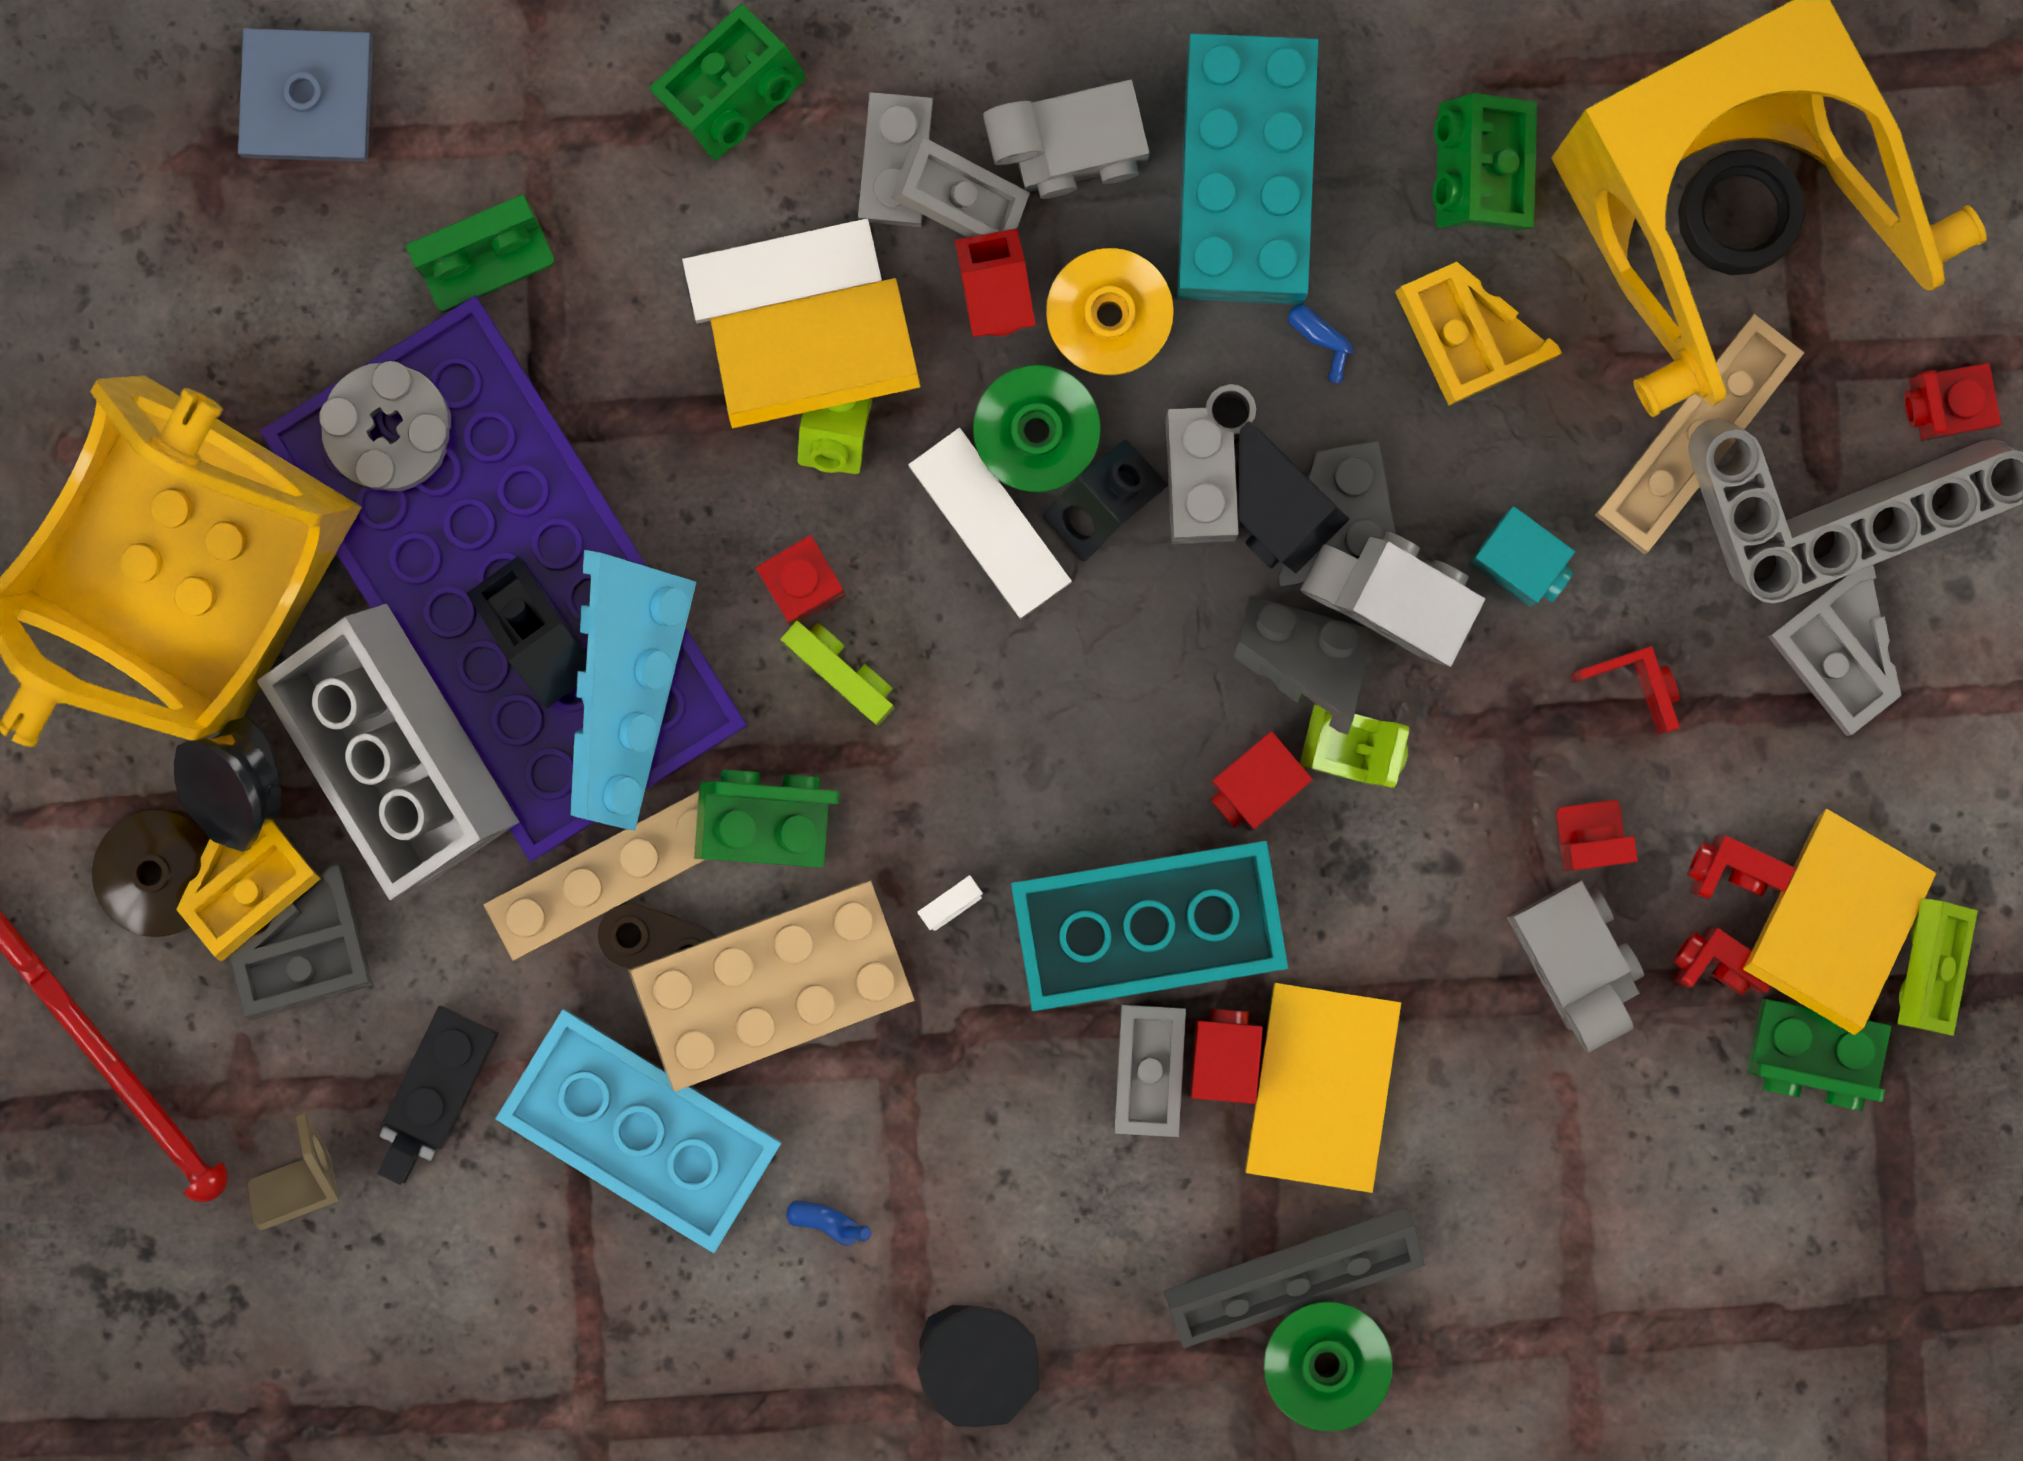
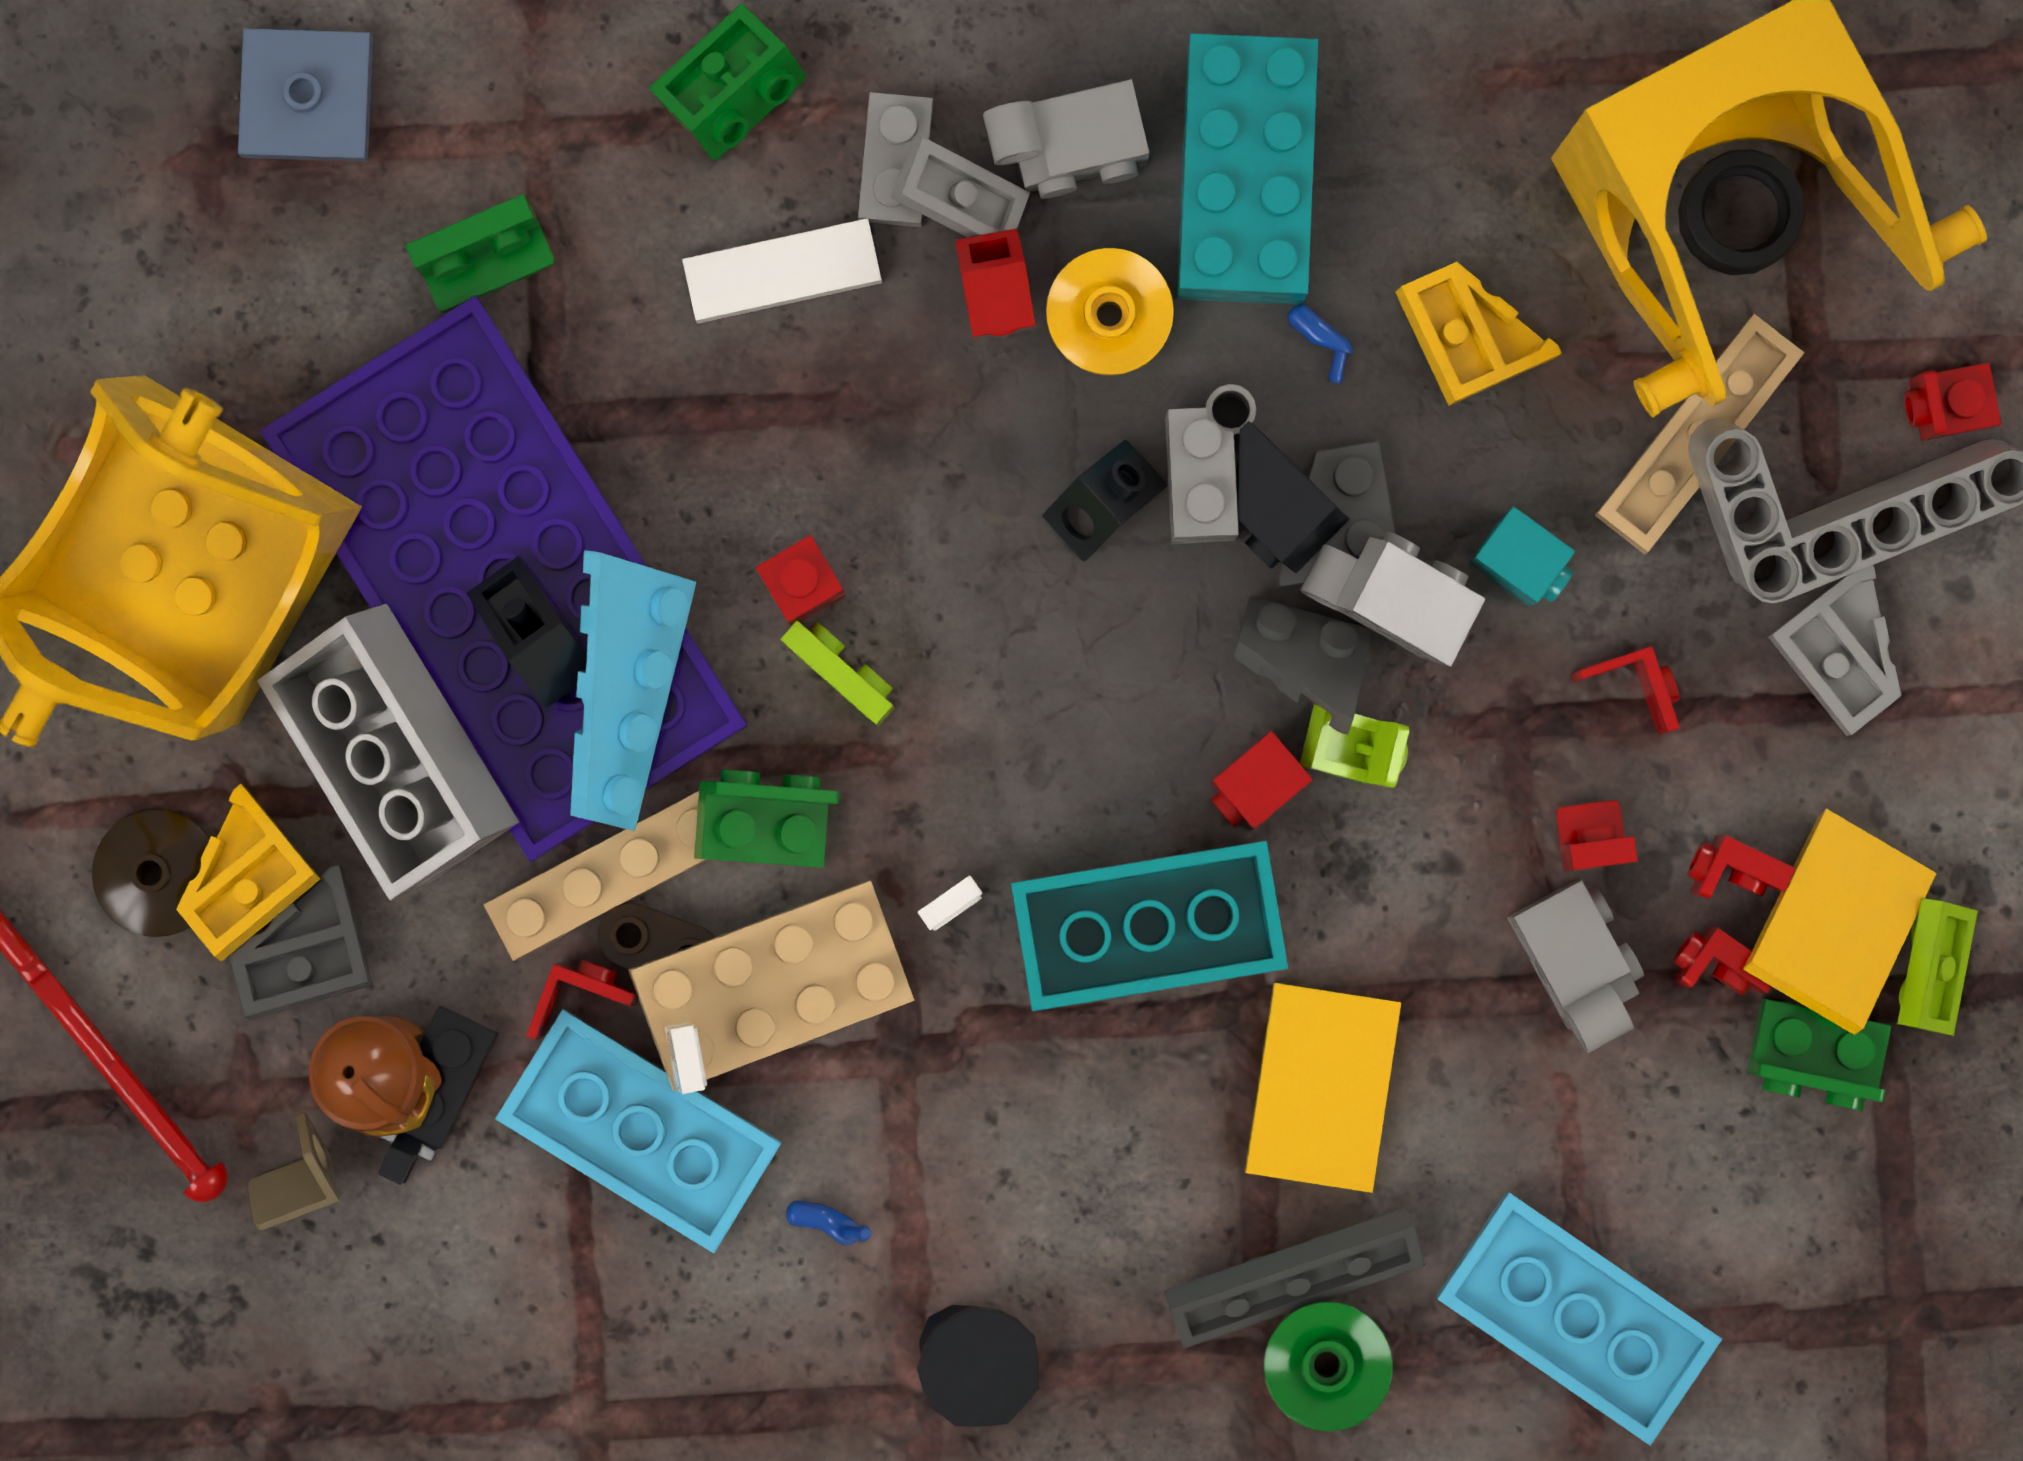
black hat [174,717,281,852] -> none
light grey plate [319,361,451,491] -> none
yellow tile [710,278,920,429] -> none
lime bracket [797,398,872,474] -> none
white tile [908,427,1072,620] -> none
green dish [973,365,1101,493] -> none
light grey plate [1114,1005,1186,1137] -> none
red brick [1189,1008,1263,1104] -> none
green bracket [1432,93,1537,231] -> none
none -> dark orange helmet [309,1015,442,1138]
none -> red bracket [526,959,638,1040]
none -> white tile [664,1022,707,1094]
none -> medium azure plate [1435,1191,1722,1446]

